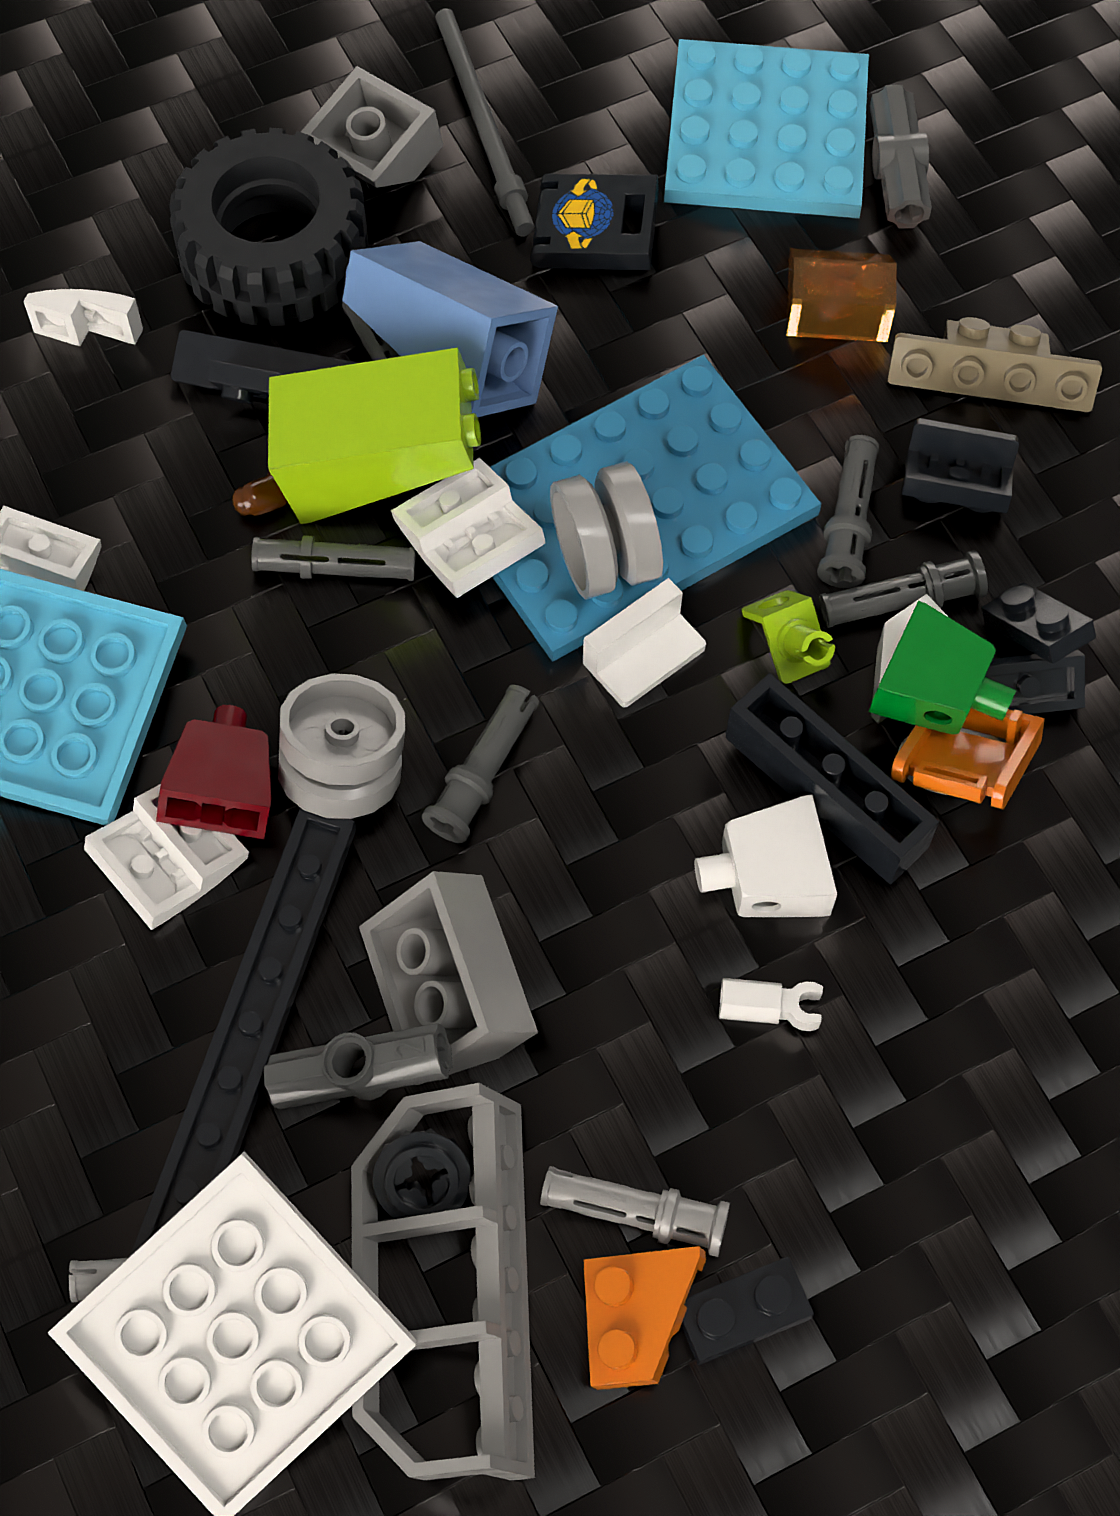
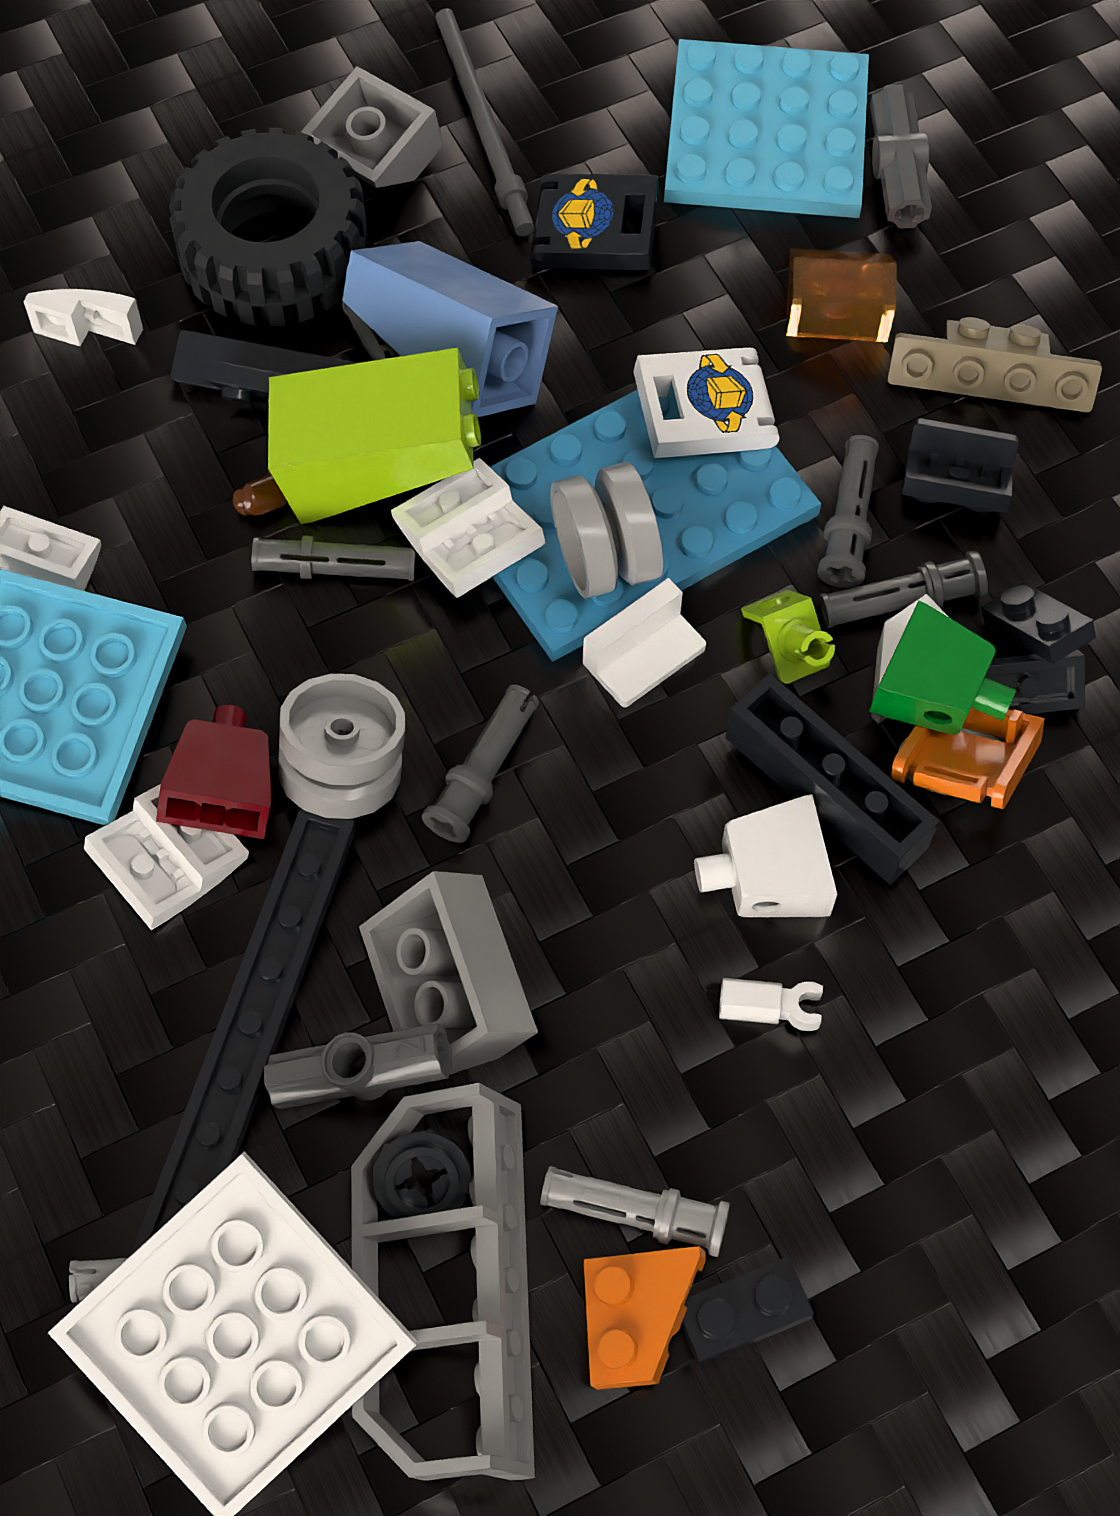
none -> white container [633,348,779,458]

